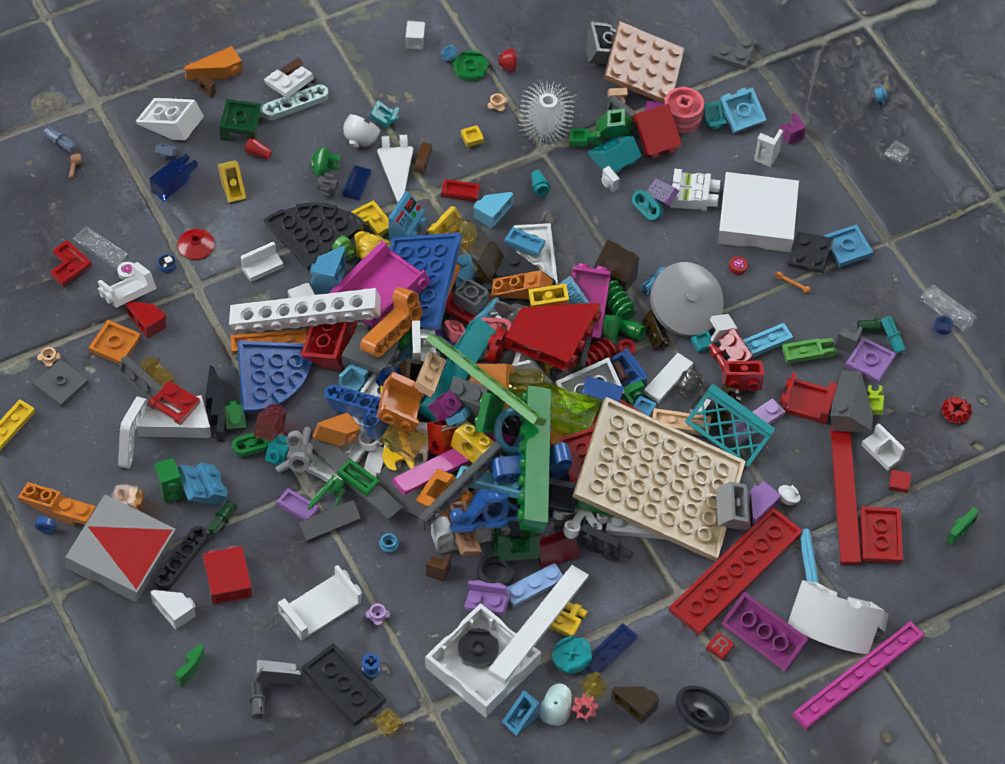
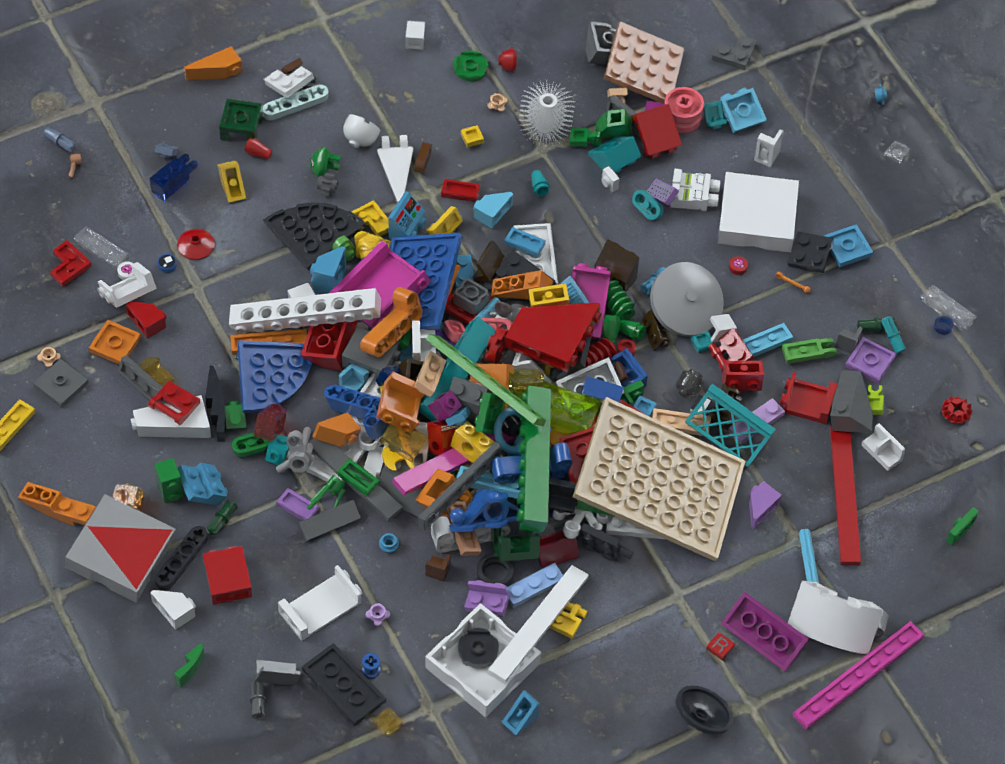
blue tile [35,517,56,533] -> none
white beam [118,397,147,469] -> none
white slope [136,98,204,140] -> none
reddish brown tile [197,74,216,98] -> none
white panel [241,242,284,282] -> none
clear blue tile [343,165,372,201] -> none
teal bracket [368,101,400,128] -> none
dark azure plate [441,45,458,61] -> none
clear yellow brick [446,218,478,249] -> none
light aqua cap [539,684,572,726] -> none
teal tile [552,636,593,673] -> none
coral gear [572,693,598,721] -> none
clear yellow tile [579,671,607,700] -> none
clear blue tile [586,623,638,678] -> none
dark brown slope [611,686,659,724] -> none
white tile [644,353,693,403] -> none
red plate [668,507,803,635] -> none
light grey slope [716,481,752,531] -> none
white hat [778,485,801,505] -> none
magenta panel [779,113,806,145] -> none
red plate [860,506,903,564] -> none
red tile [888,470,911,493] -> none

